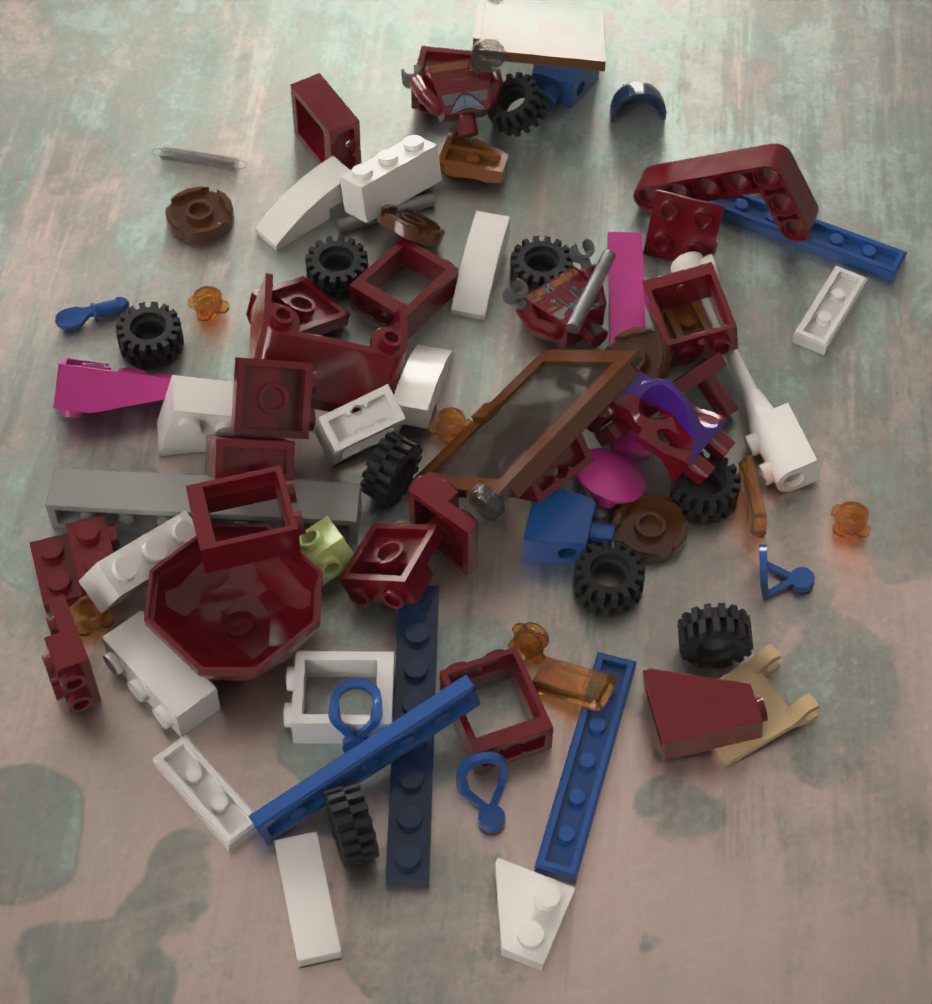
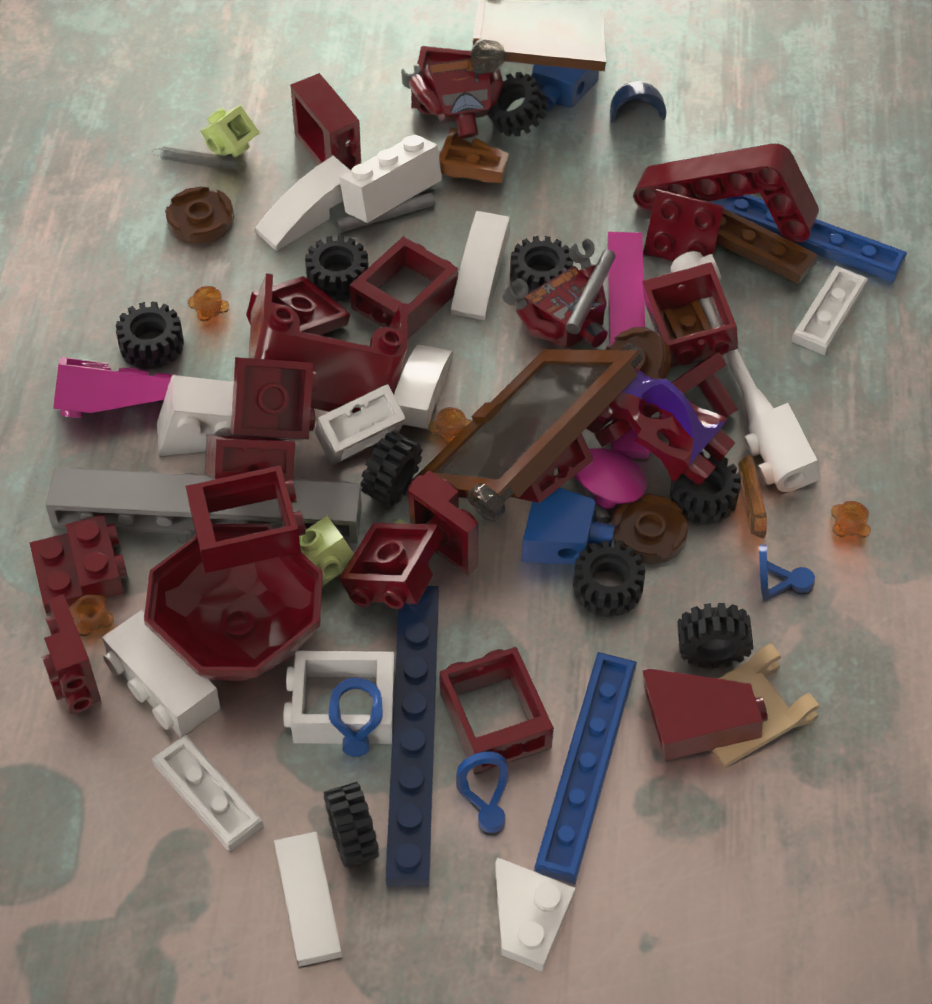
blue piece [55,297,129,330] -> none
white brick [78,510,196,614] -> none
blue tile [248,675,481,843] -> none
reddish brown tile [377,204,445,246] -> none
clear orange plate [508,622,550,664] -> none
clear orange tile [532,656,618,712] -> none
none -> yellowish green brick [200,105,260,159]
none -> reddish brown plate [707,201,818,285]

